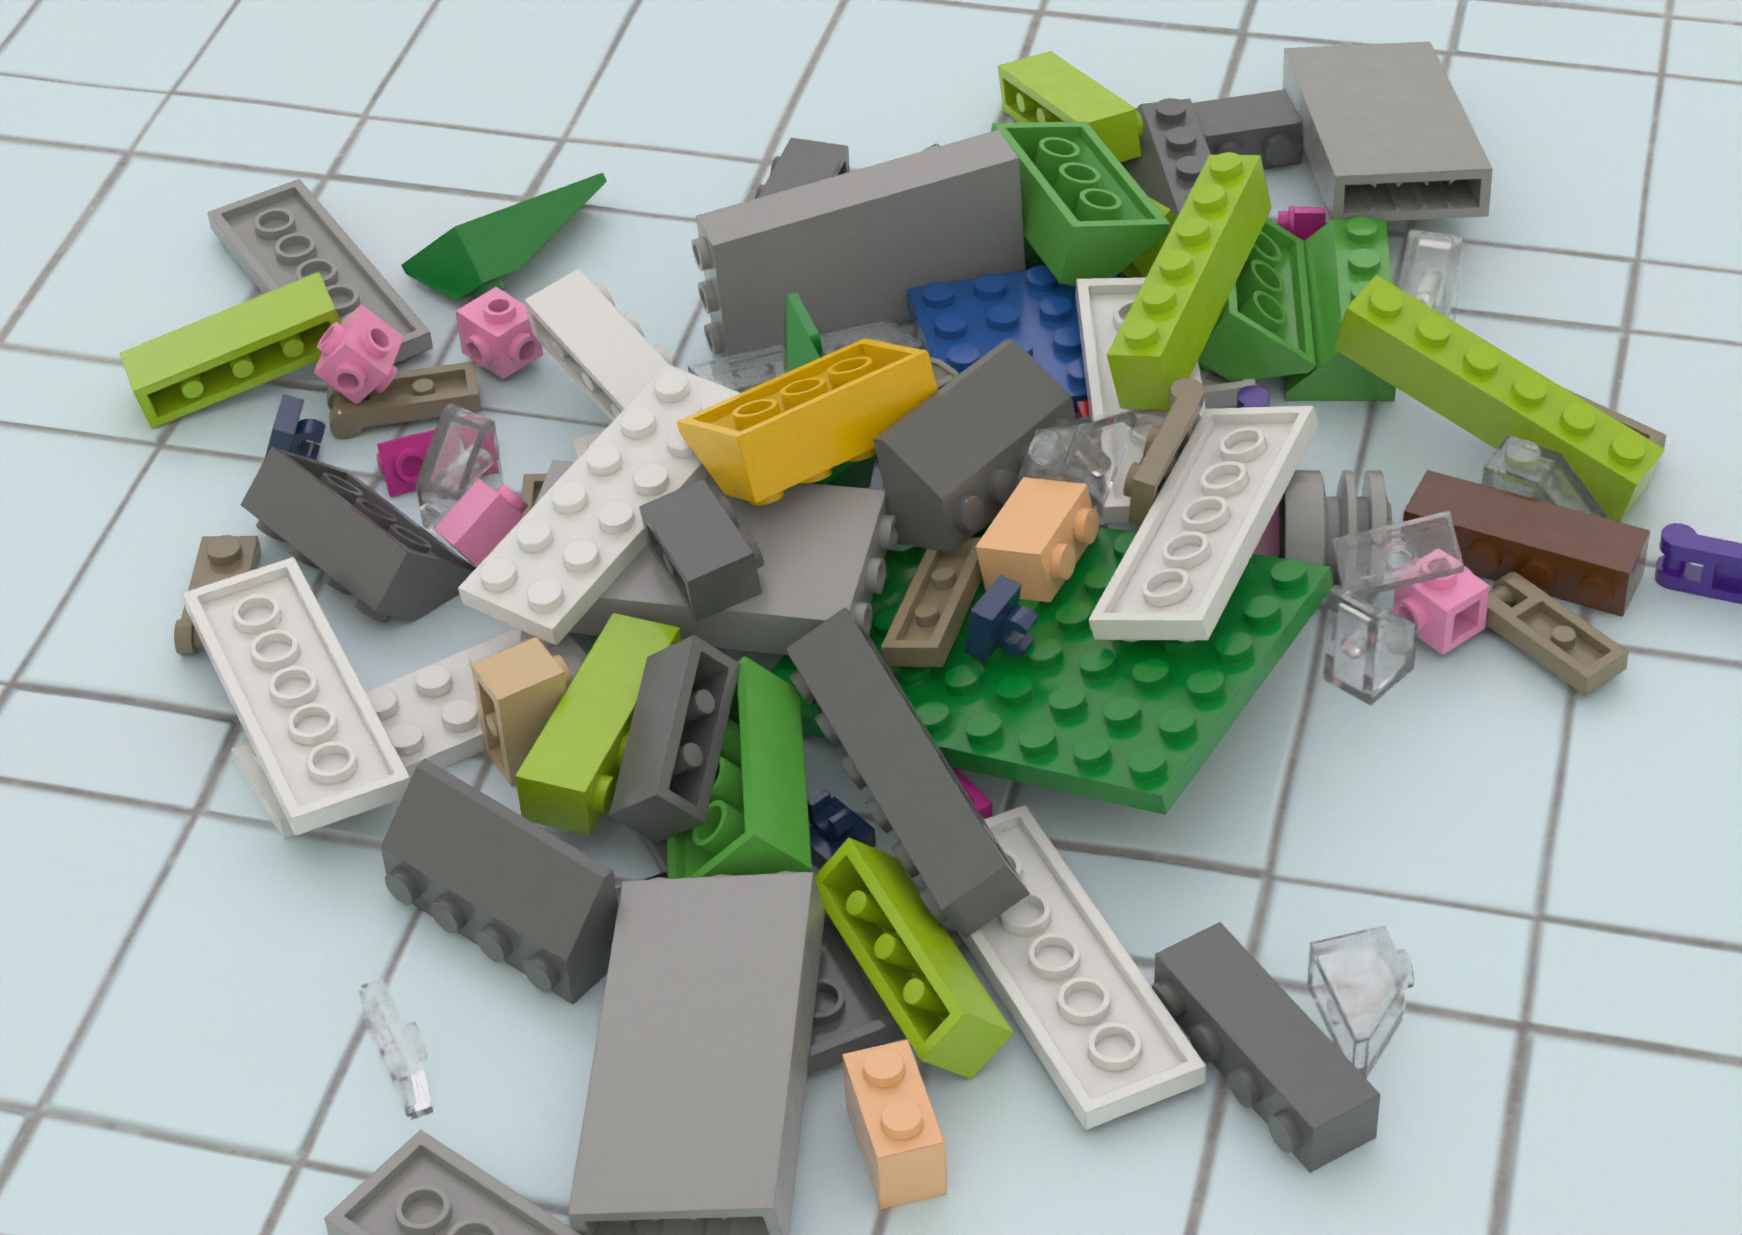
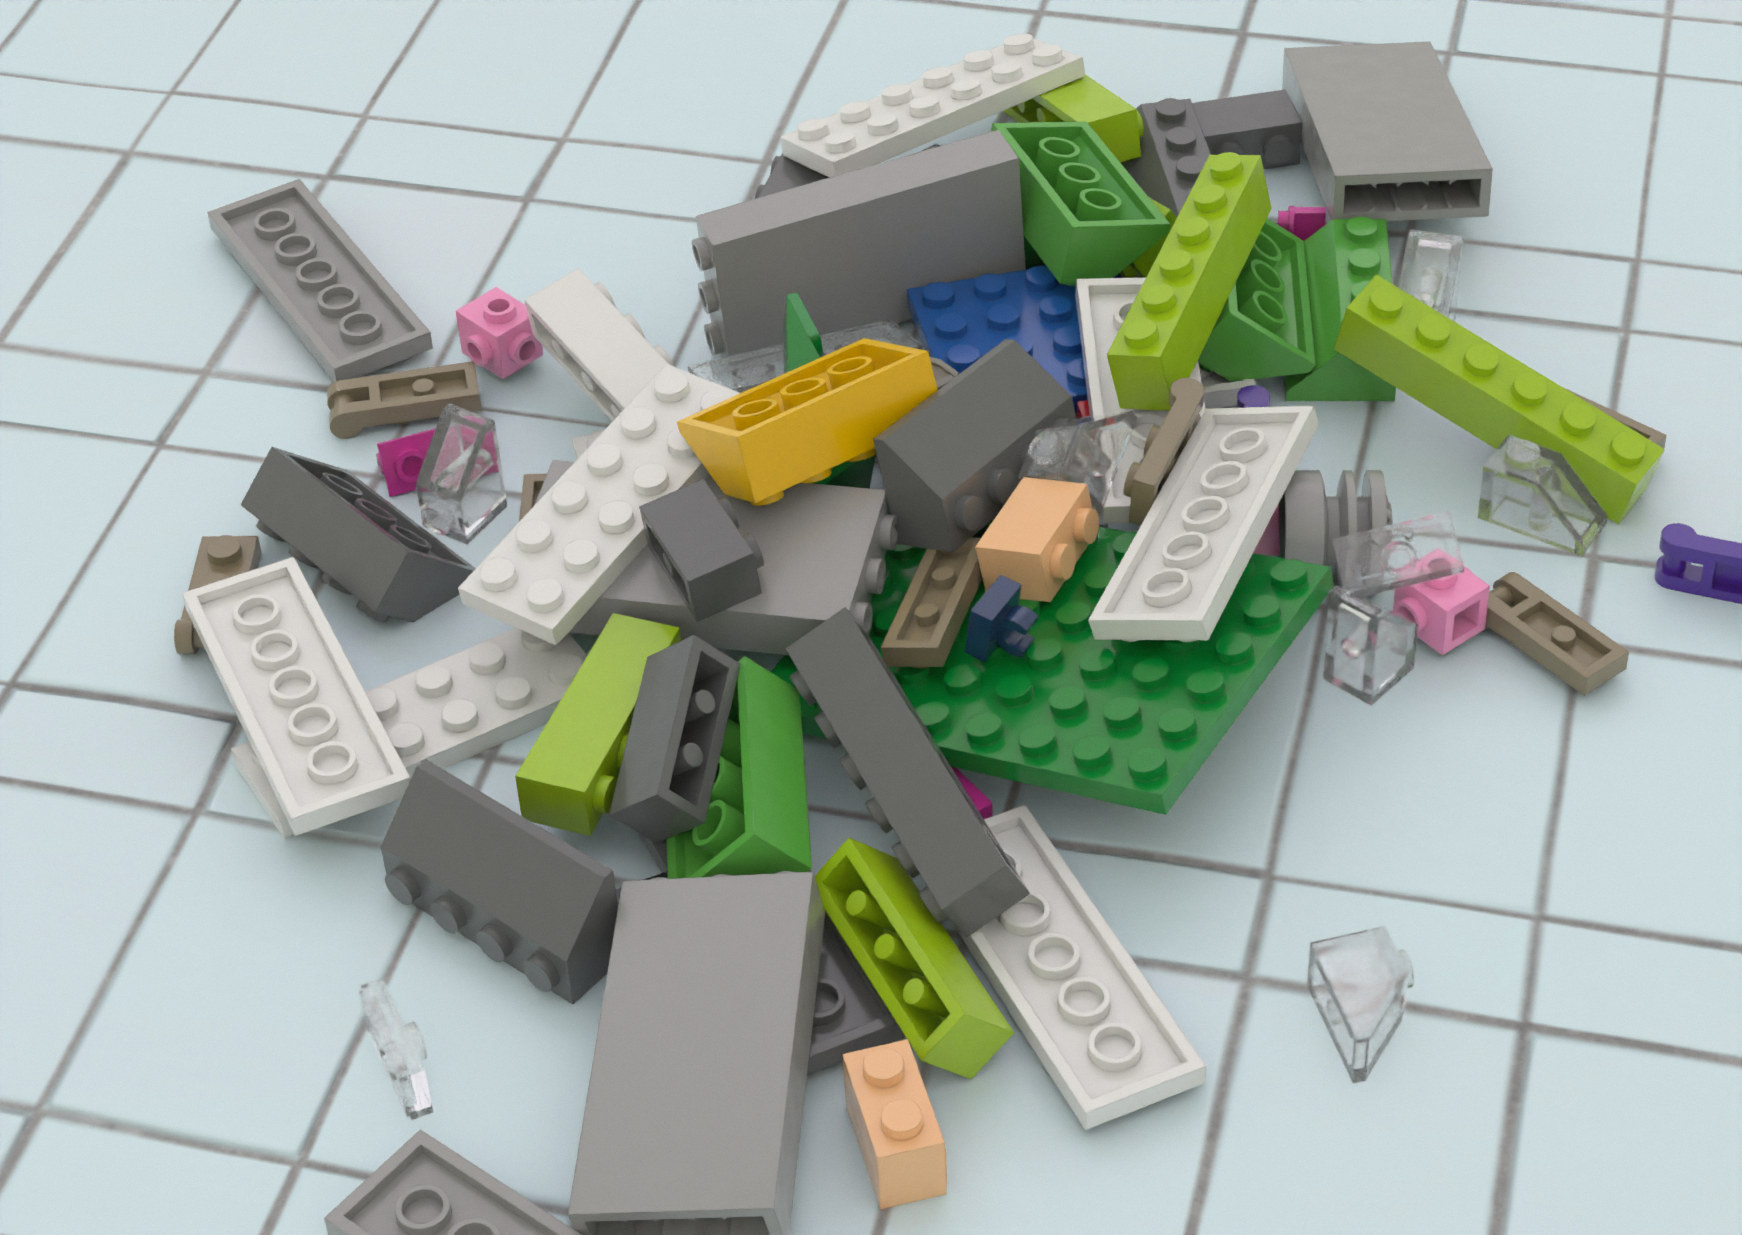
lime brick [120,272,341,429] -> none
dark blue tile [264,394,326,460] -> none
bright pink brick [314,304,404,405] -> none
green wedge [401,172,607,302] -> none
bright pink brick [433,478,528,568] -> none
tan brick [471,636,572,787] -> none
dark blue tile [807,790,876,870] -> none
dark grey brick [1152,922,1381,1173] -> none
reddish brown brick [1400,470,1650,617] -> none
none -> white plate [780,34,1085,178]

